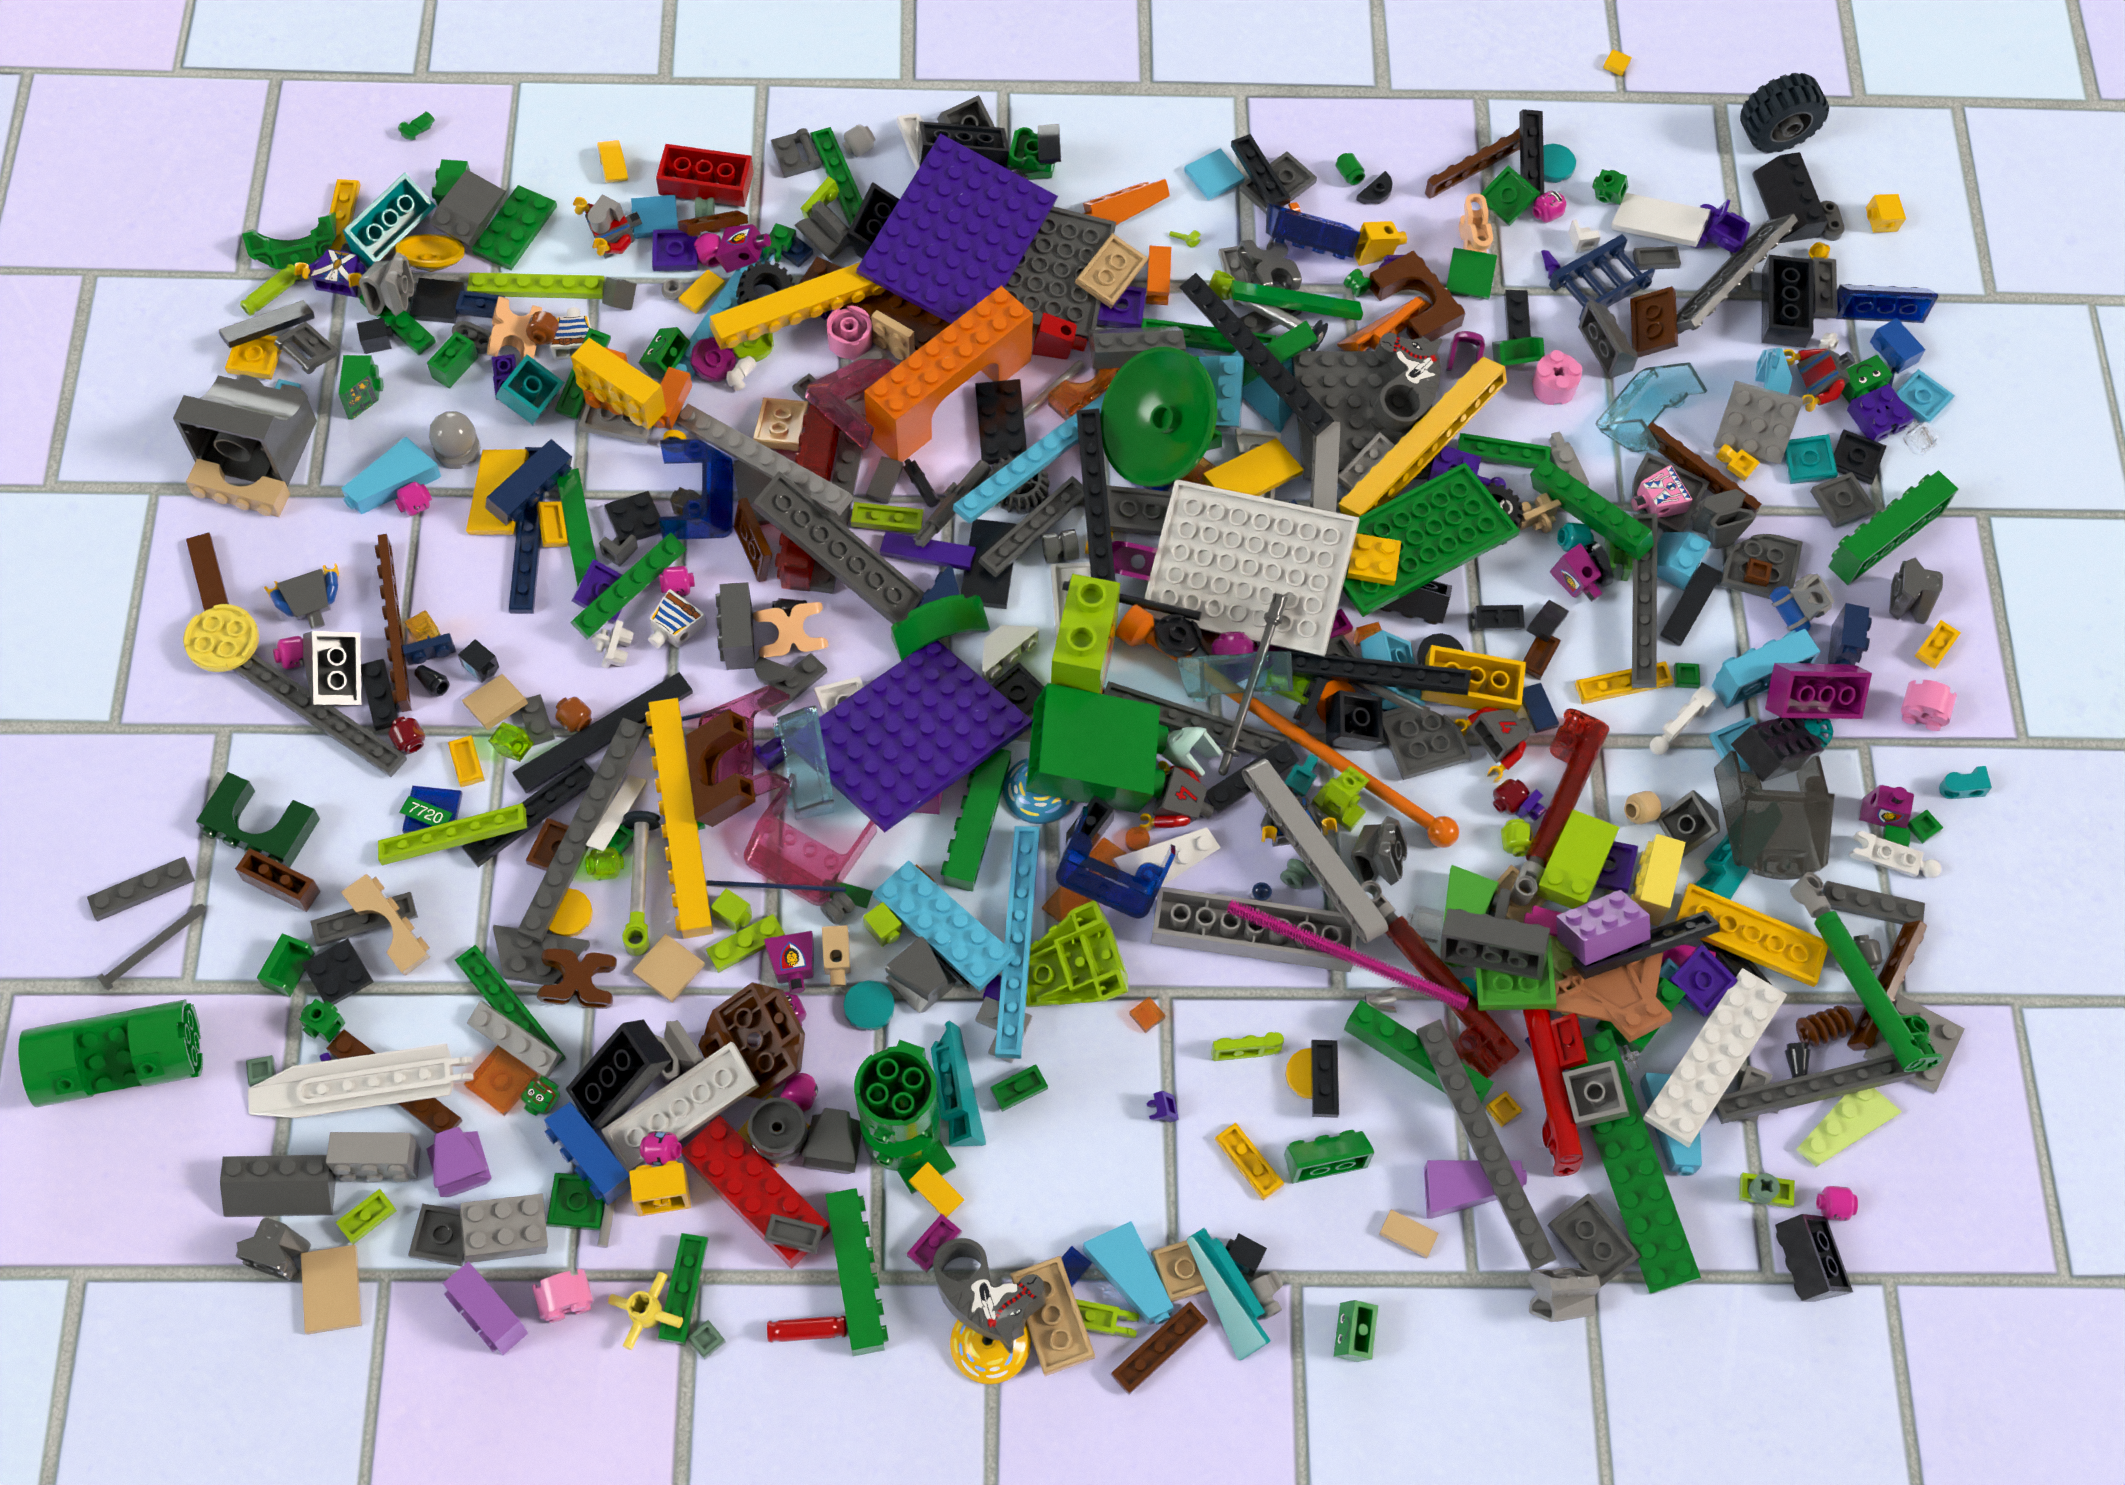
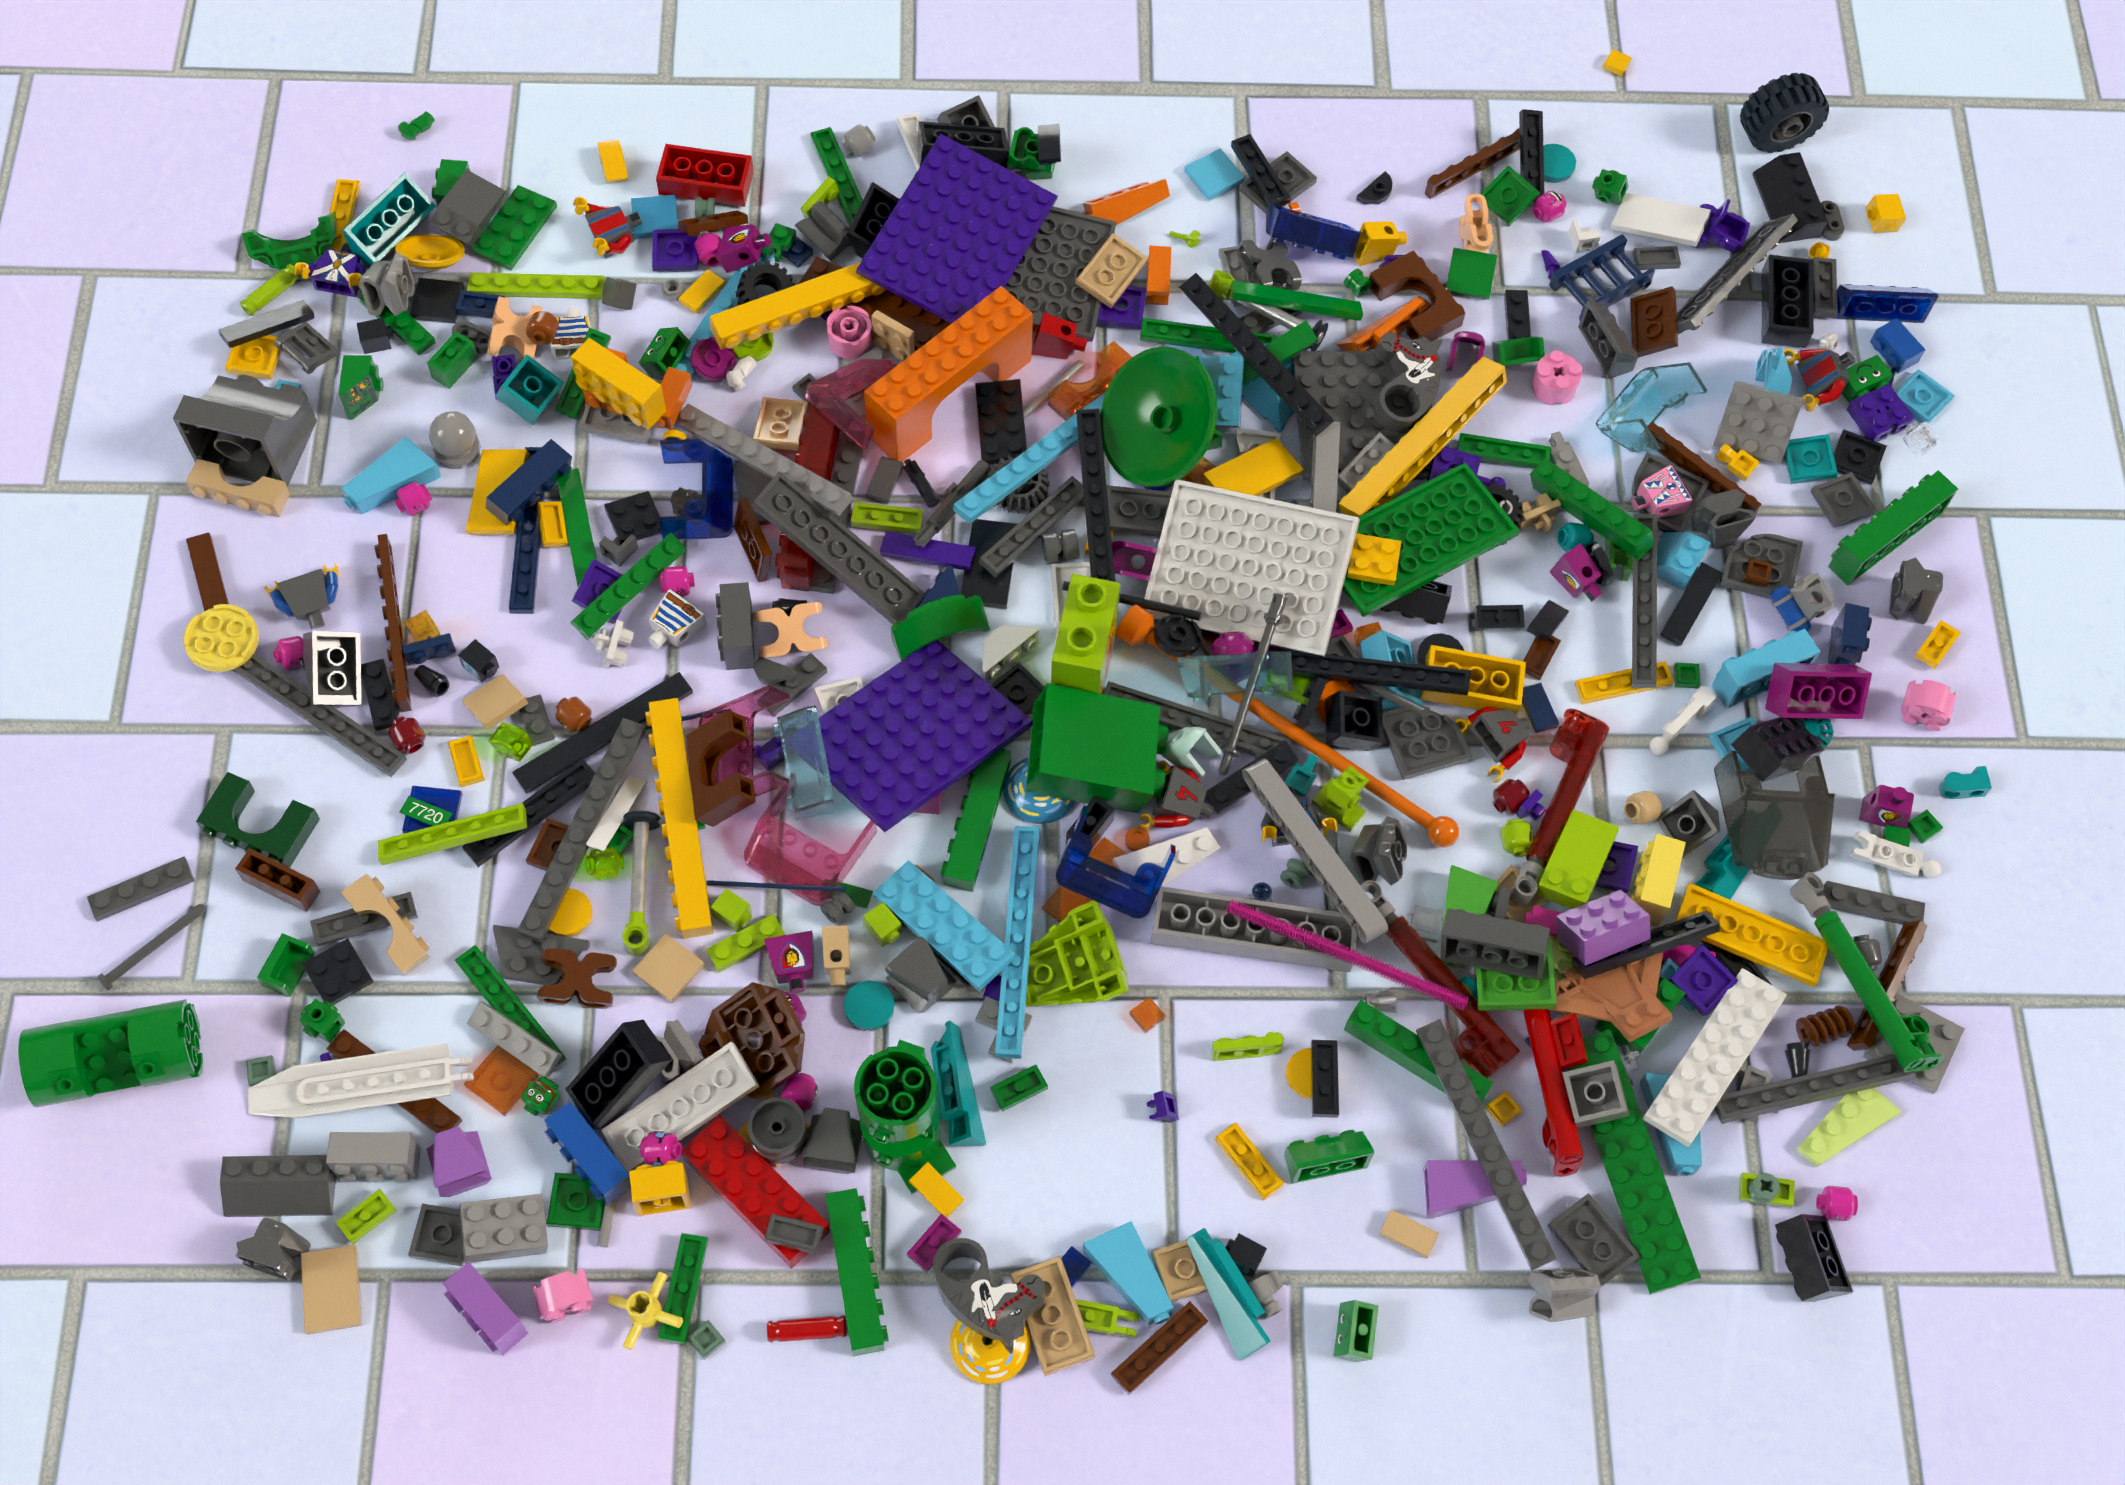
light grey leg [588,194,624,234] -> none
dark grey plate [771,128,822,178] -> none
dark grey slope [1088,326,1186,369] -> none
green brick [1335,153,1365,186] -> none

